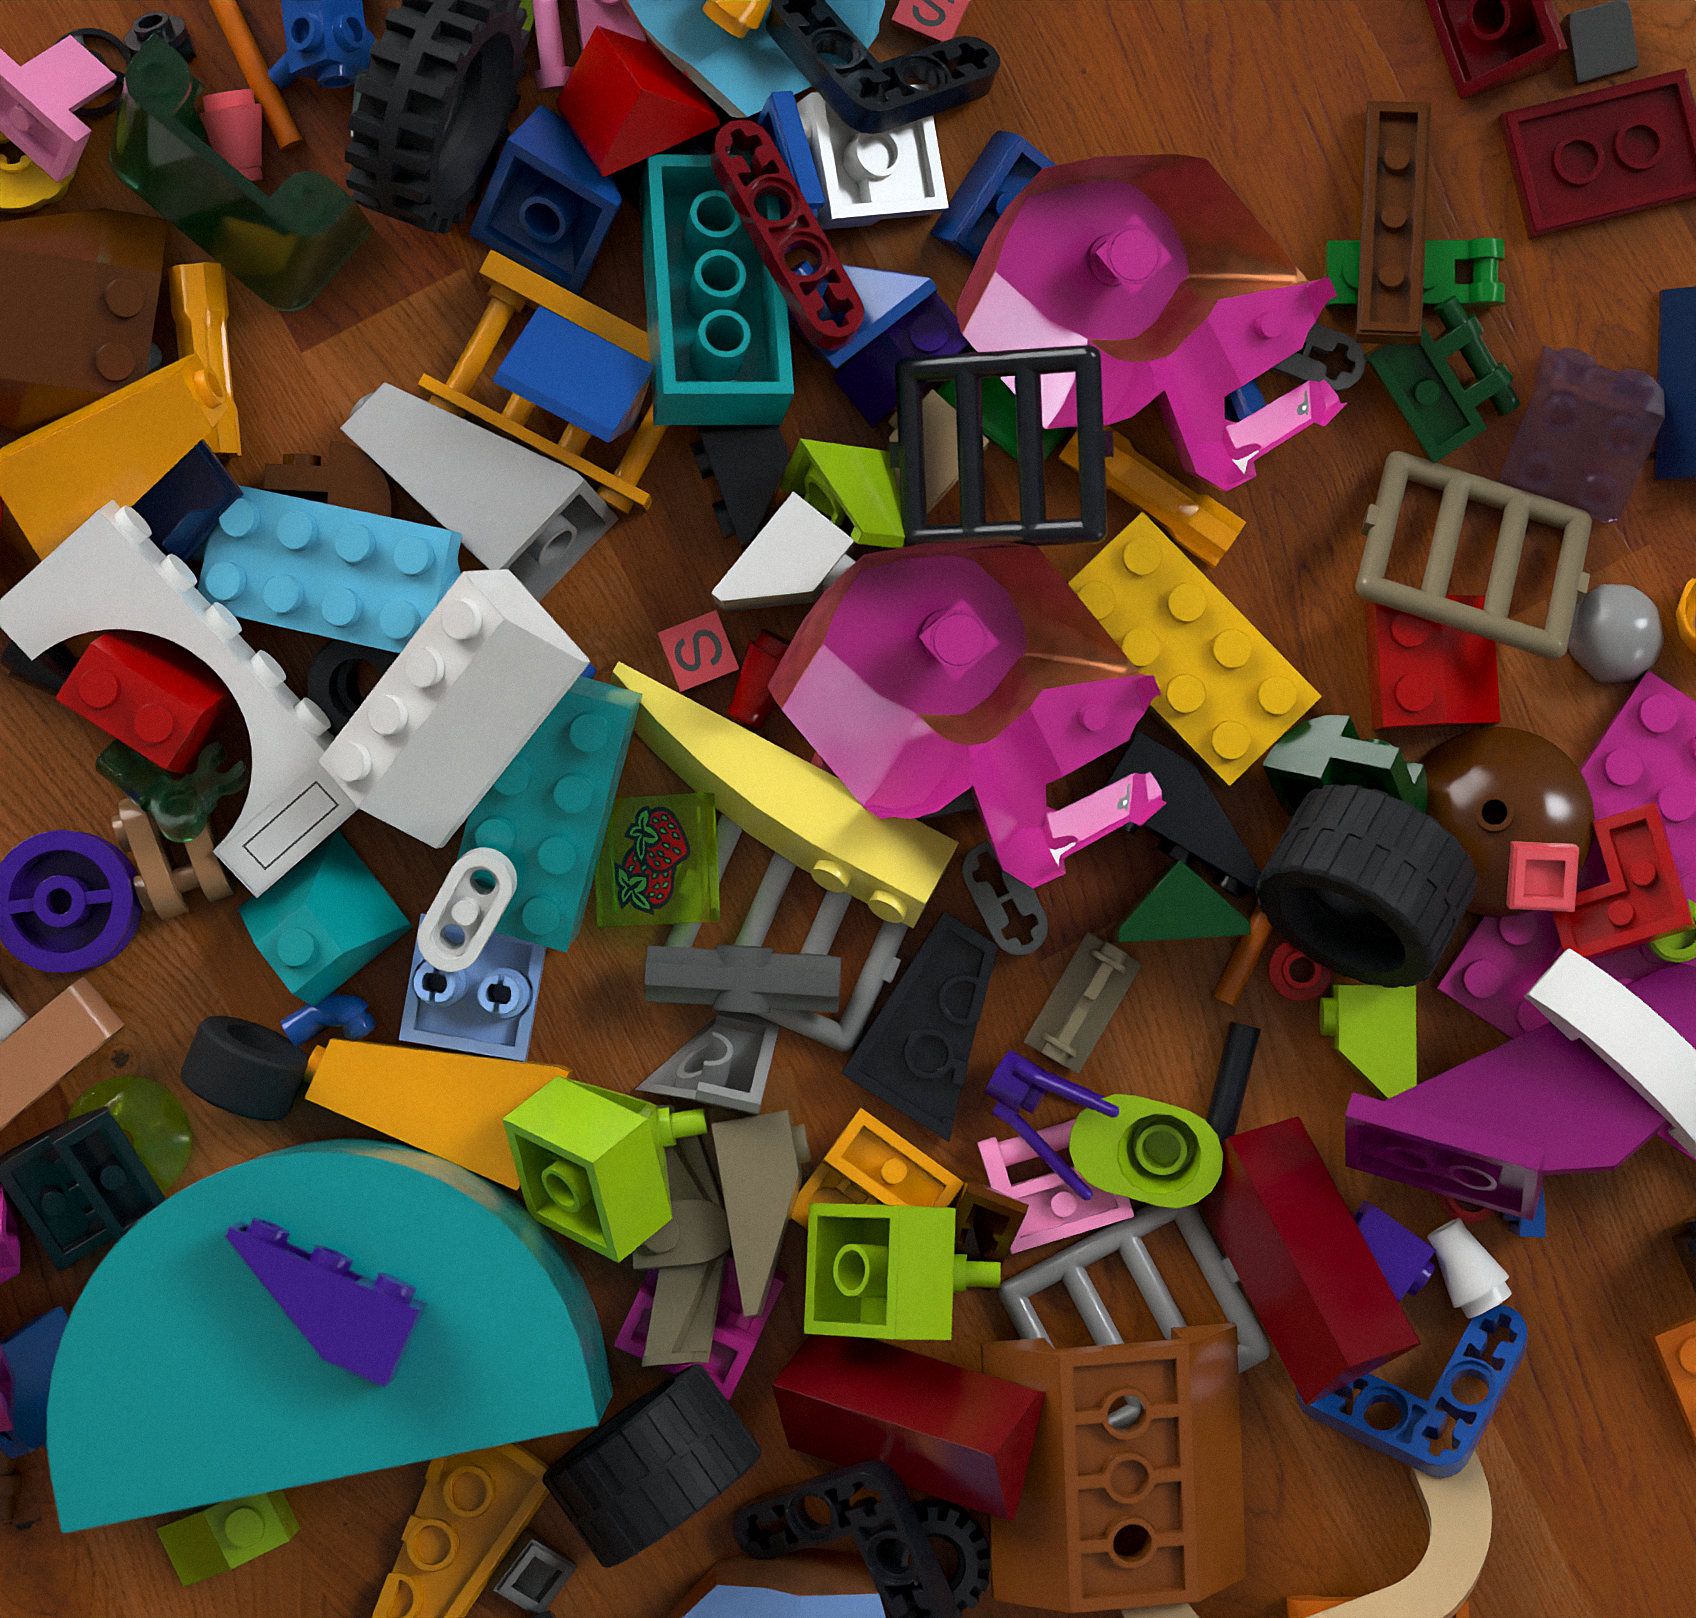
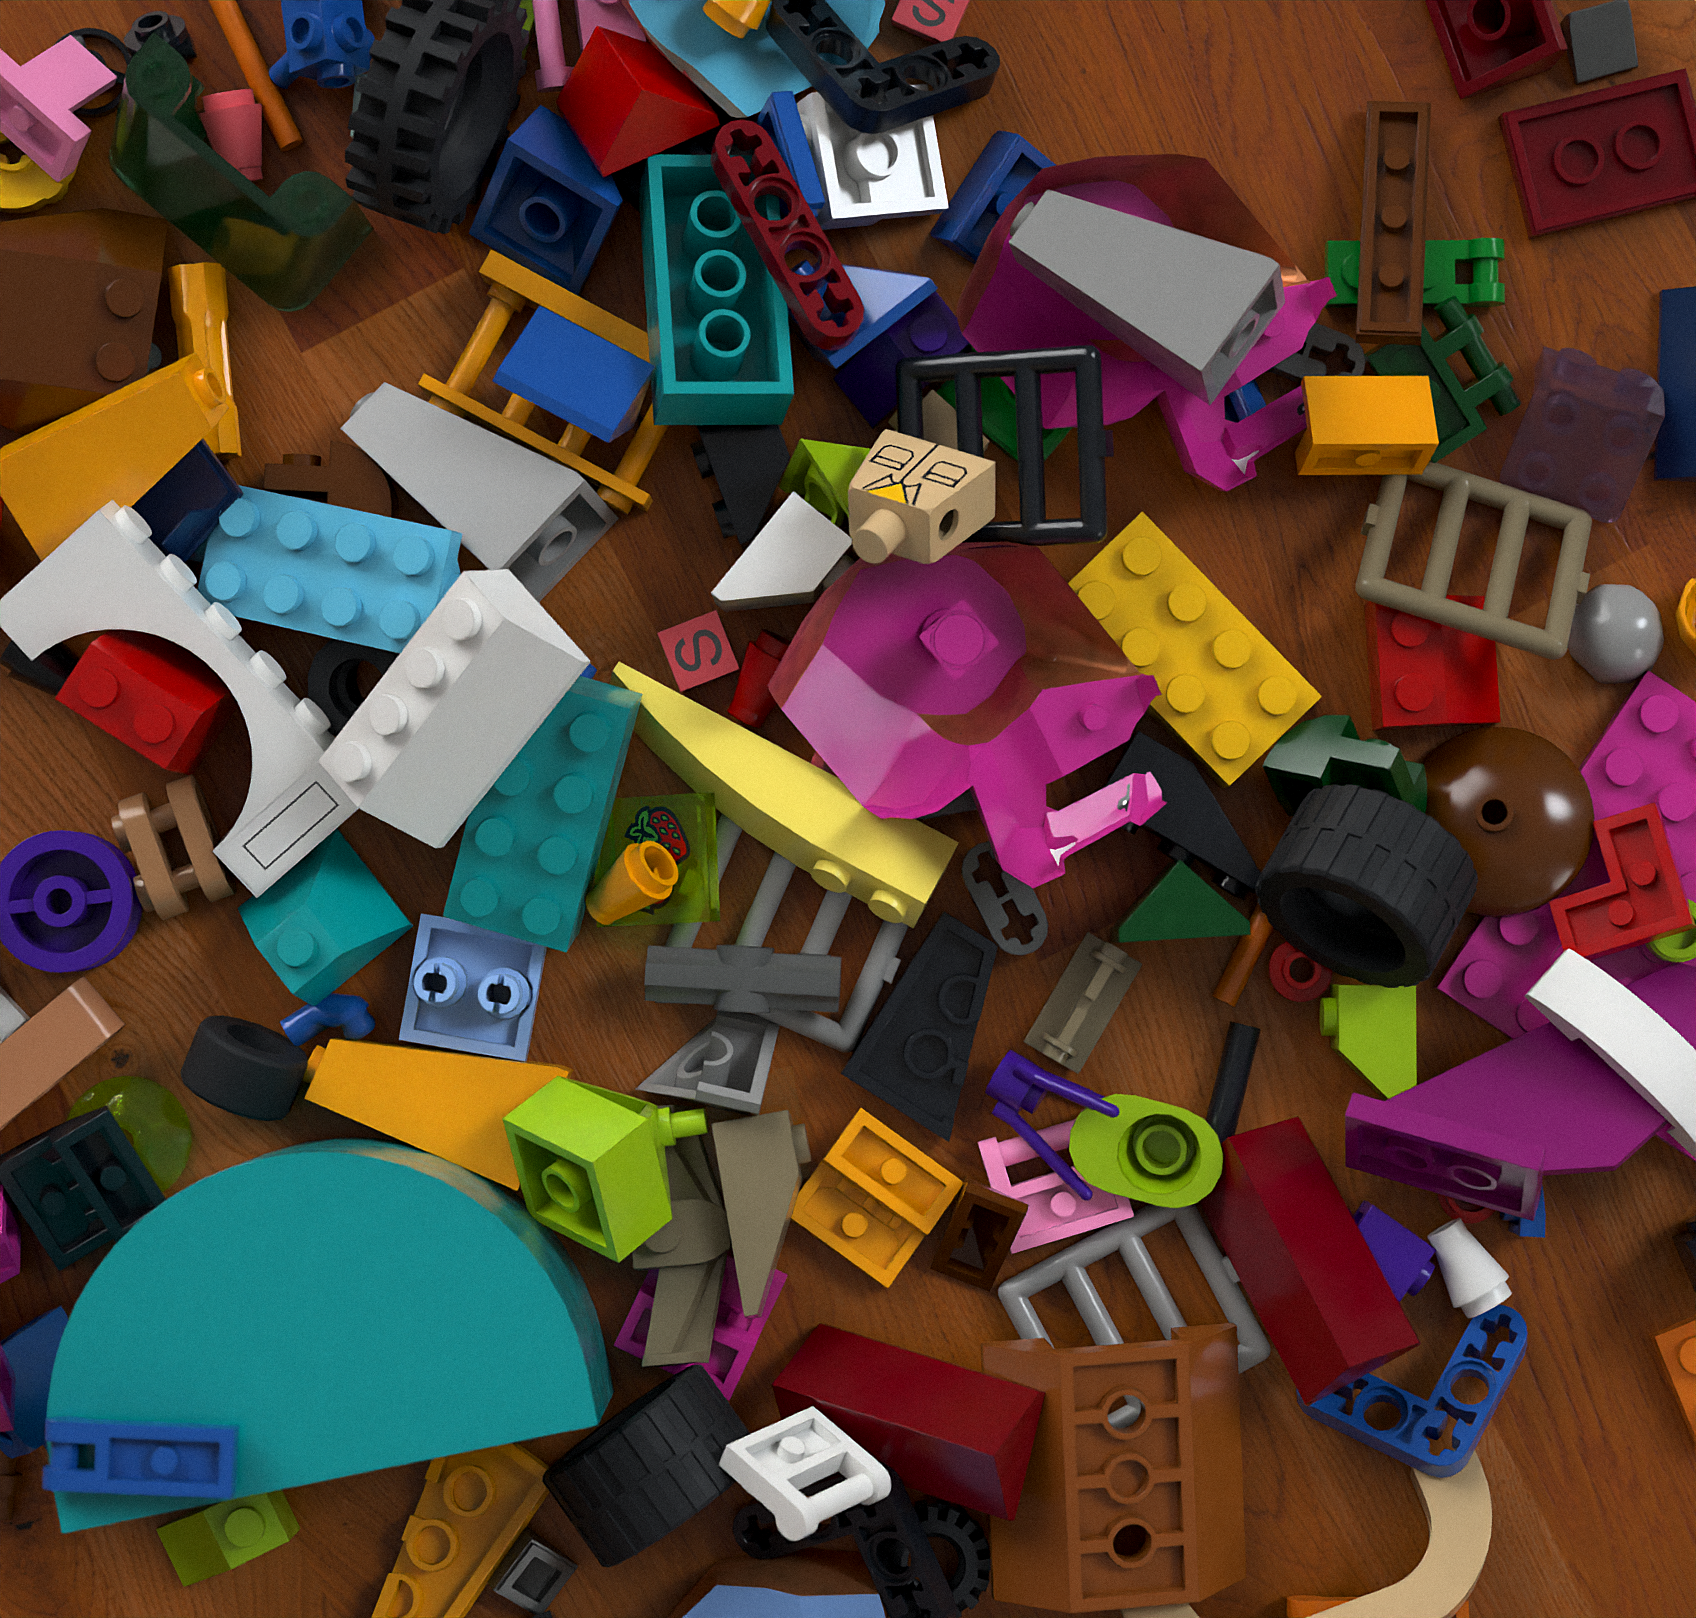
clear green bar [95,738,251,842] -> none
dark purple slope [225,1217,427,1387] -> none
white plate [417,847,517,972] -> none
lime piece [804,1203,1001,1340] -> none
light orange axle [1058,425,1247,569] -> none
coral tile [1506,841,1579,912] -> none
none -> blue plate [42,1416,239,1499]
none -> light orange cone [585,841,678,925]
none -> white plate [719,1406,891,1541]
none -> tan torso [848,429,995,564]
none -> light grey slope [1009,189,1285,405]
none -> light orange panel [1295,376,1439,475]

